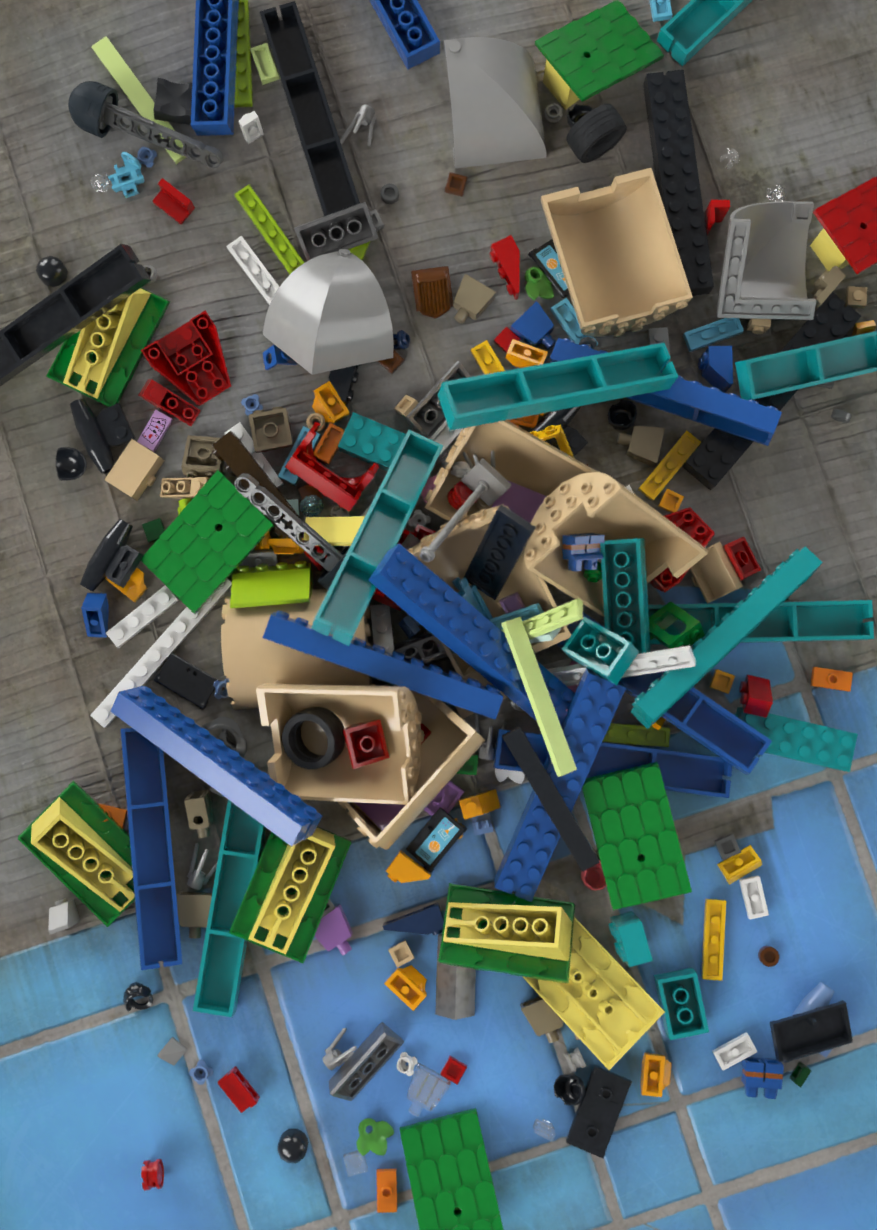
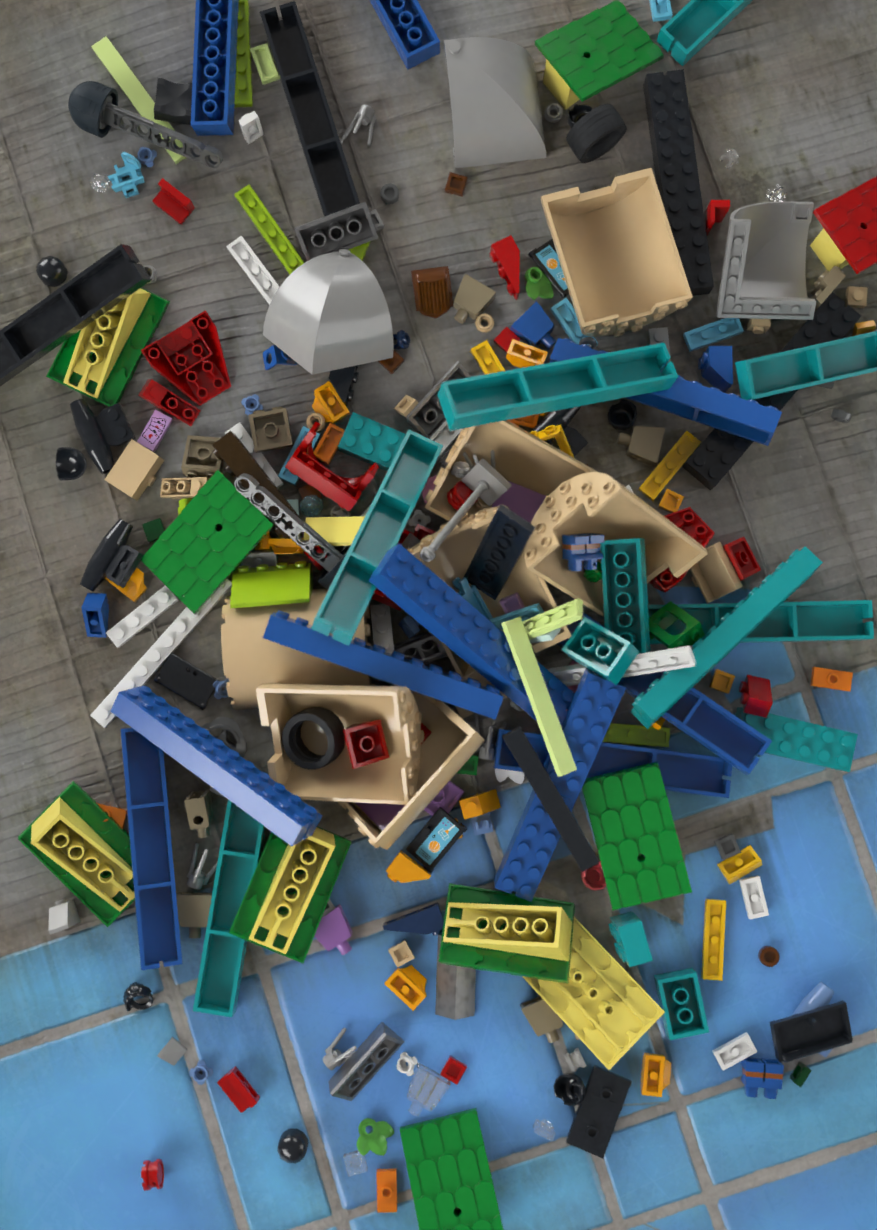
none -> tan plate [475,314,494,333]

